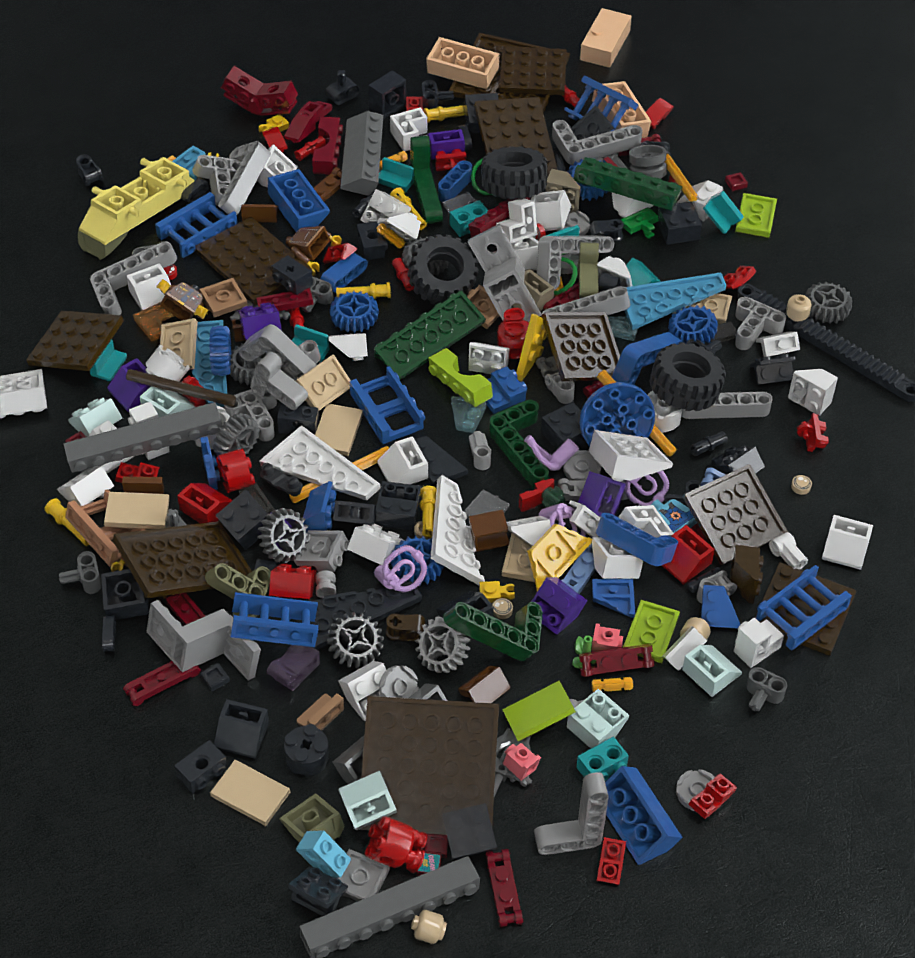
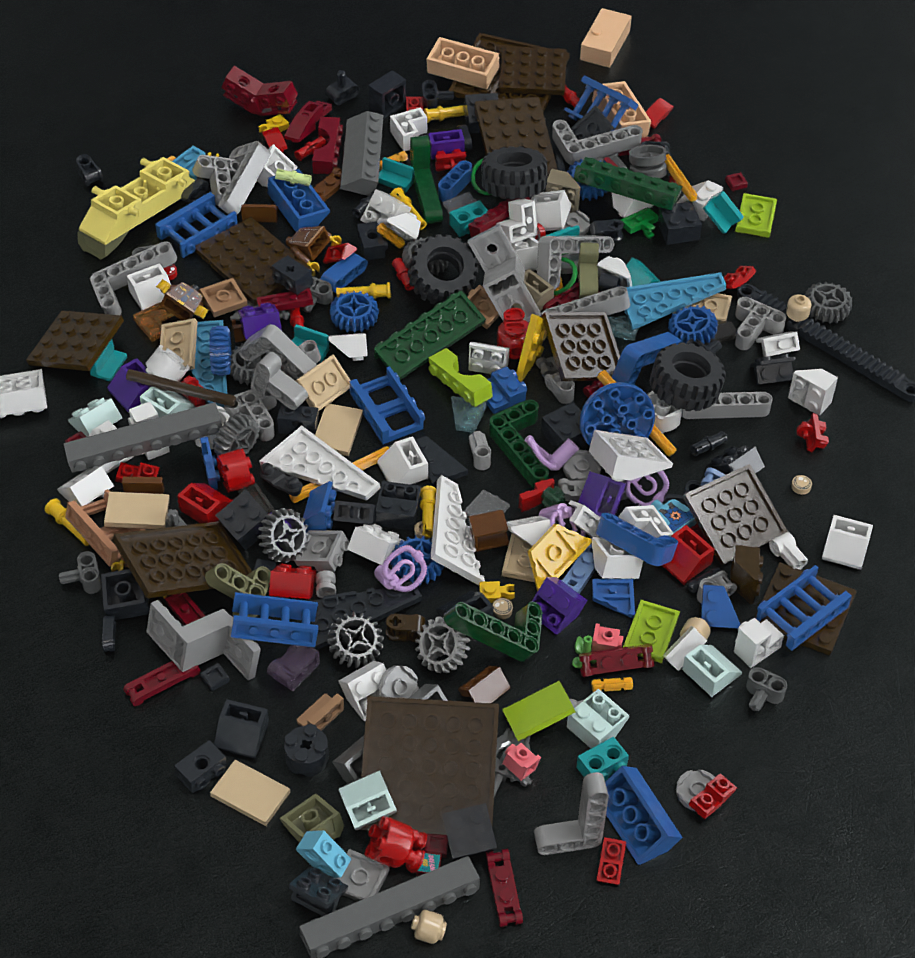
none -> yellowish green pin [275,168,312,186]

